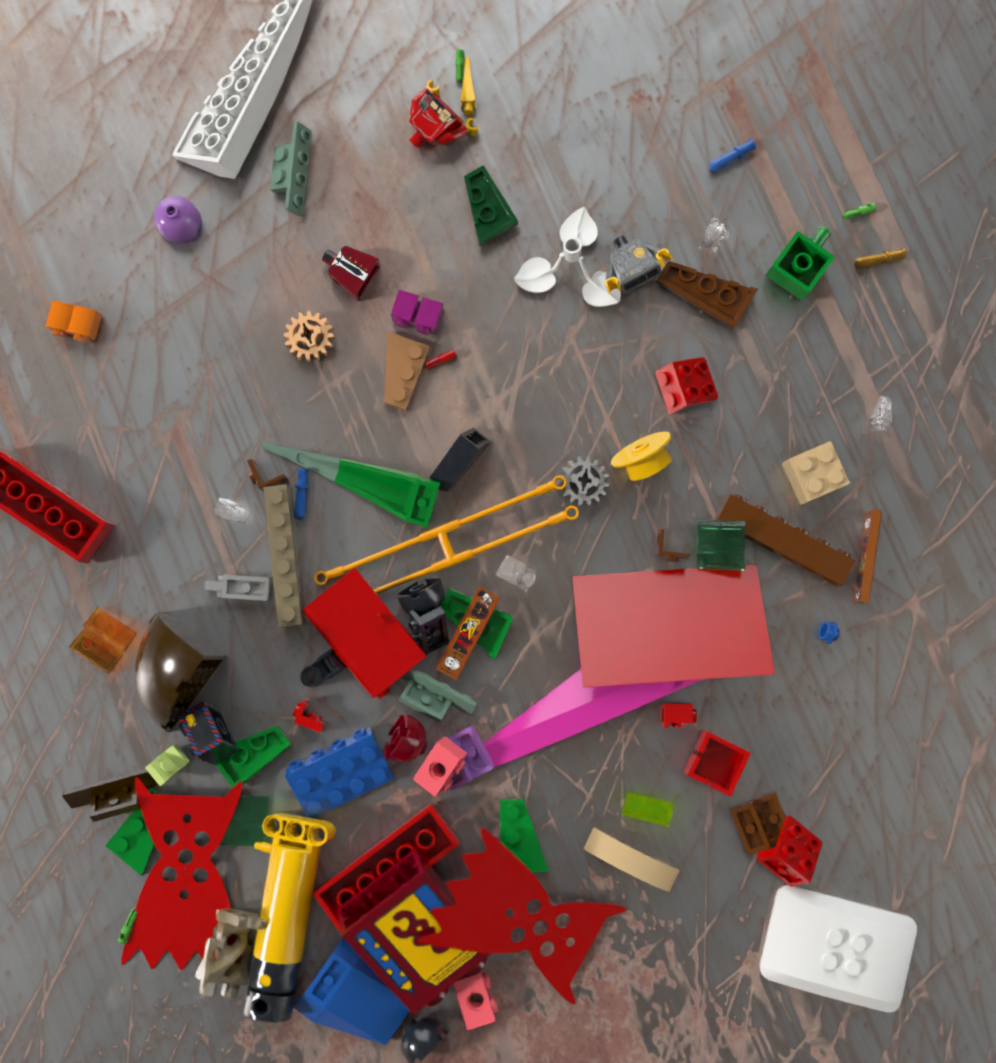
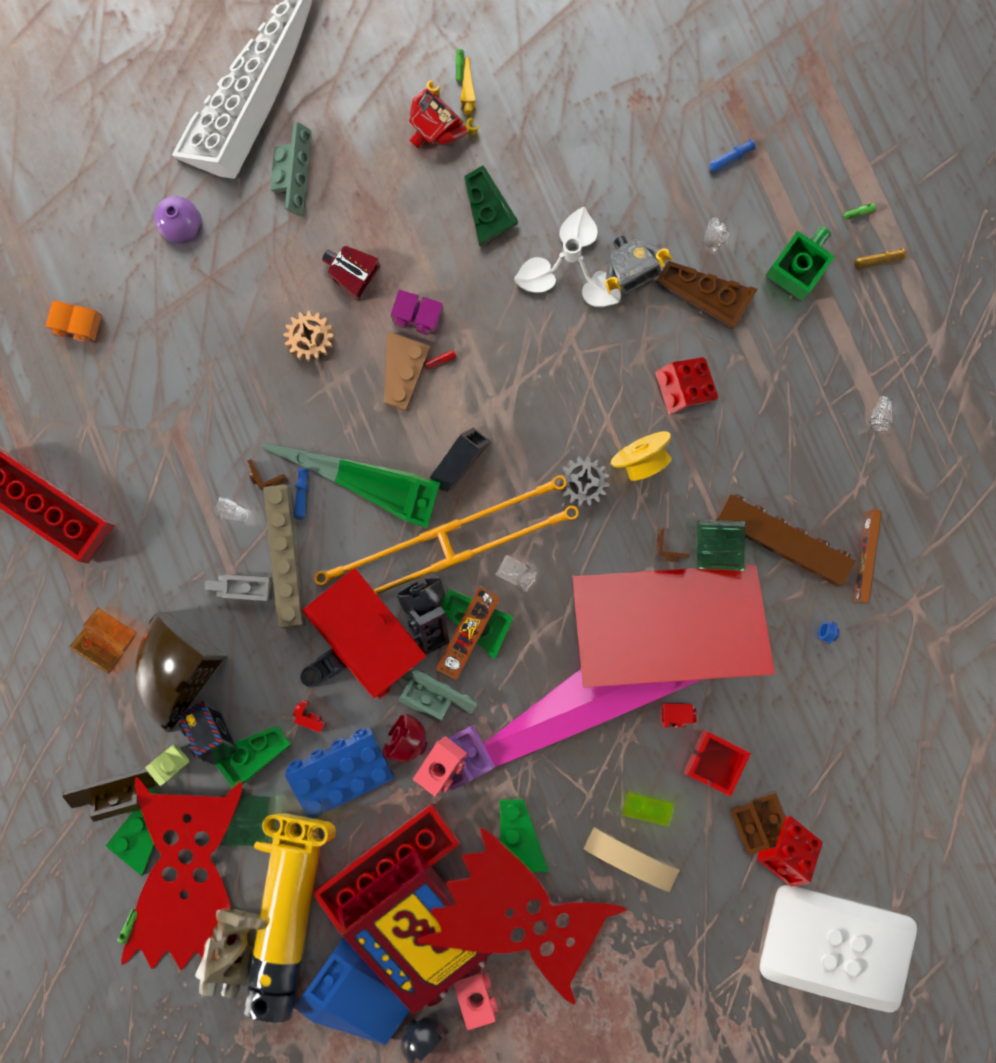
tan piece [782,441,850,505] -> none

